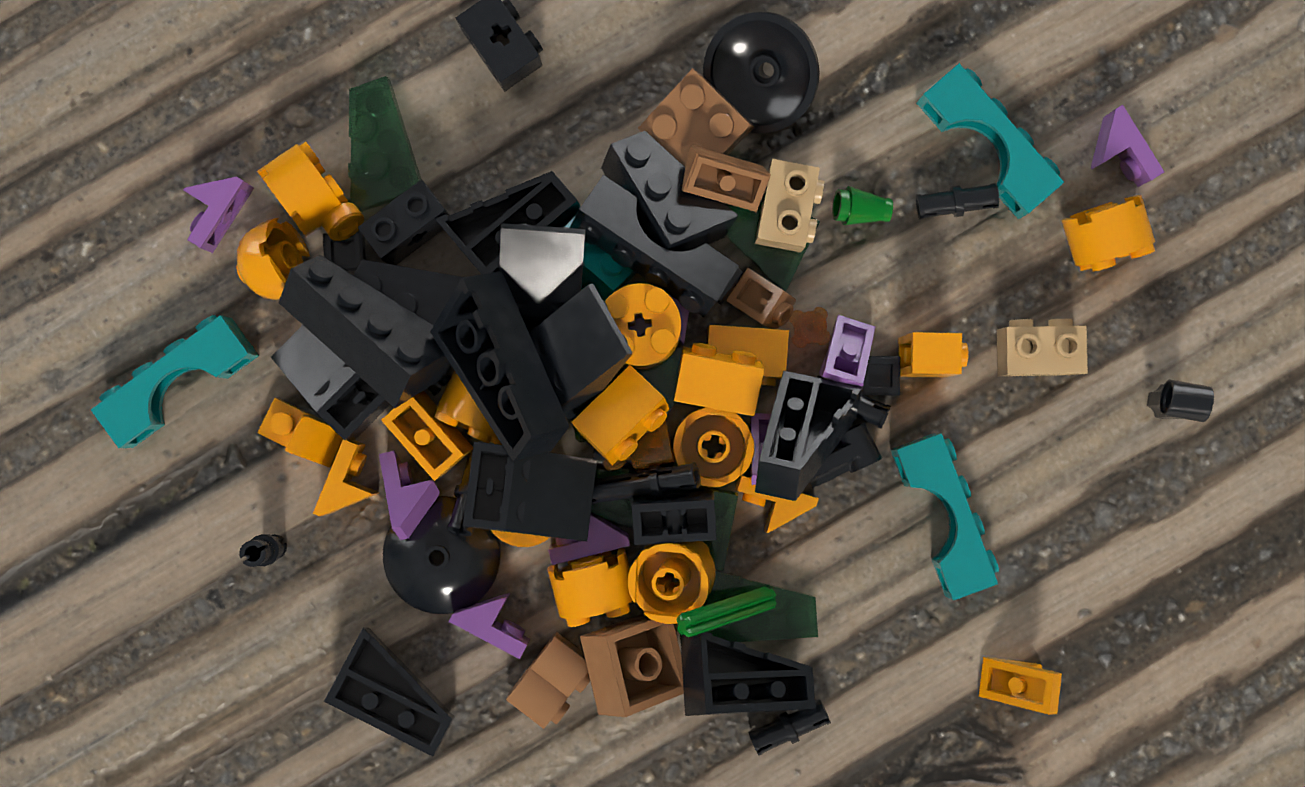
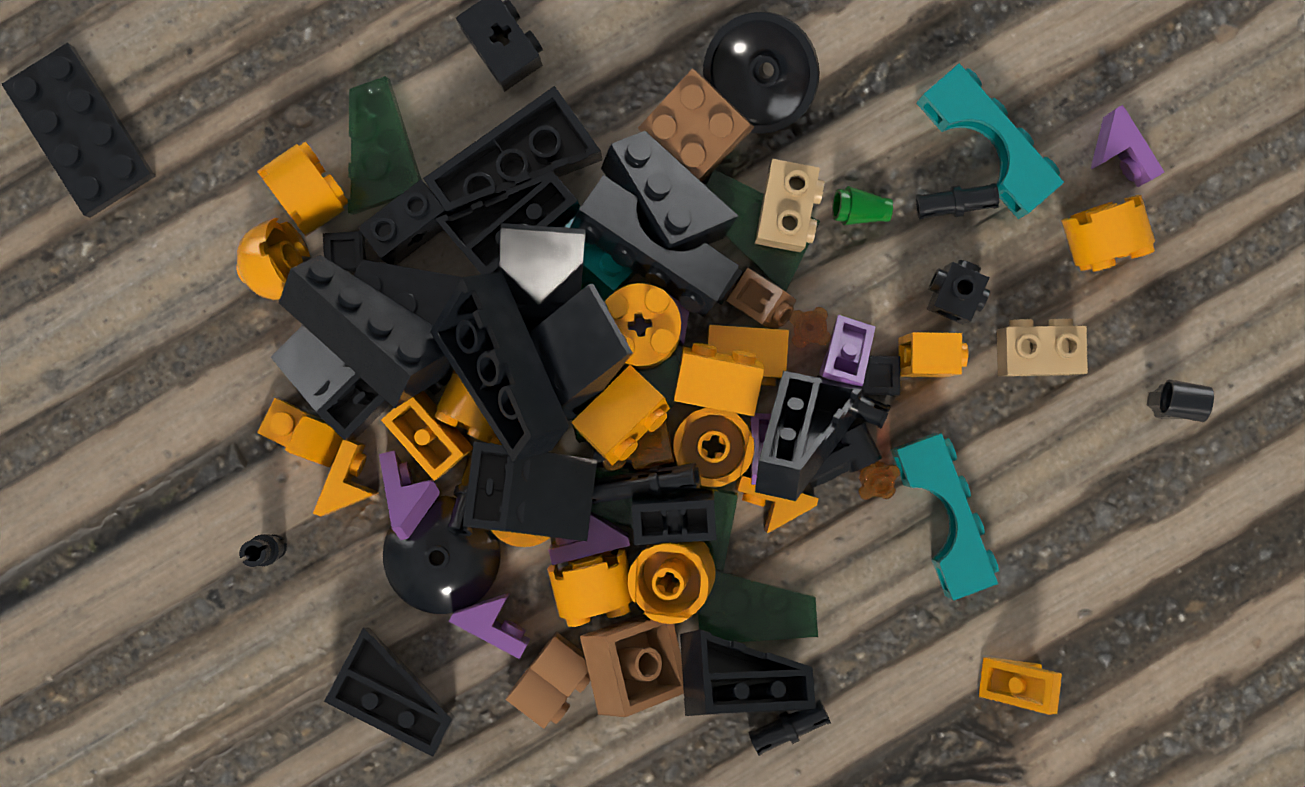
teal arch [91,315,259,448] -> none
medium lavender slope [183,177,254,253] -> none
light orange tile [322,202,364,241] -> none
green axle [676,586,777,637] -> none
medium nougat slope [682,145,771,212] -> none
none -> black plate [1,42,156,218]
none -> black wedge [423,86,603,215]
none -> clear orange plate [858,461,900,500]
none -> black brick [927,260,990,325]

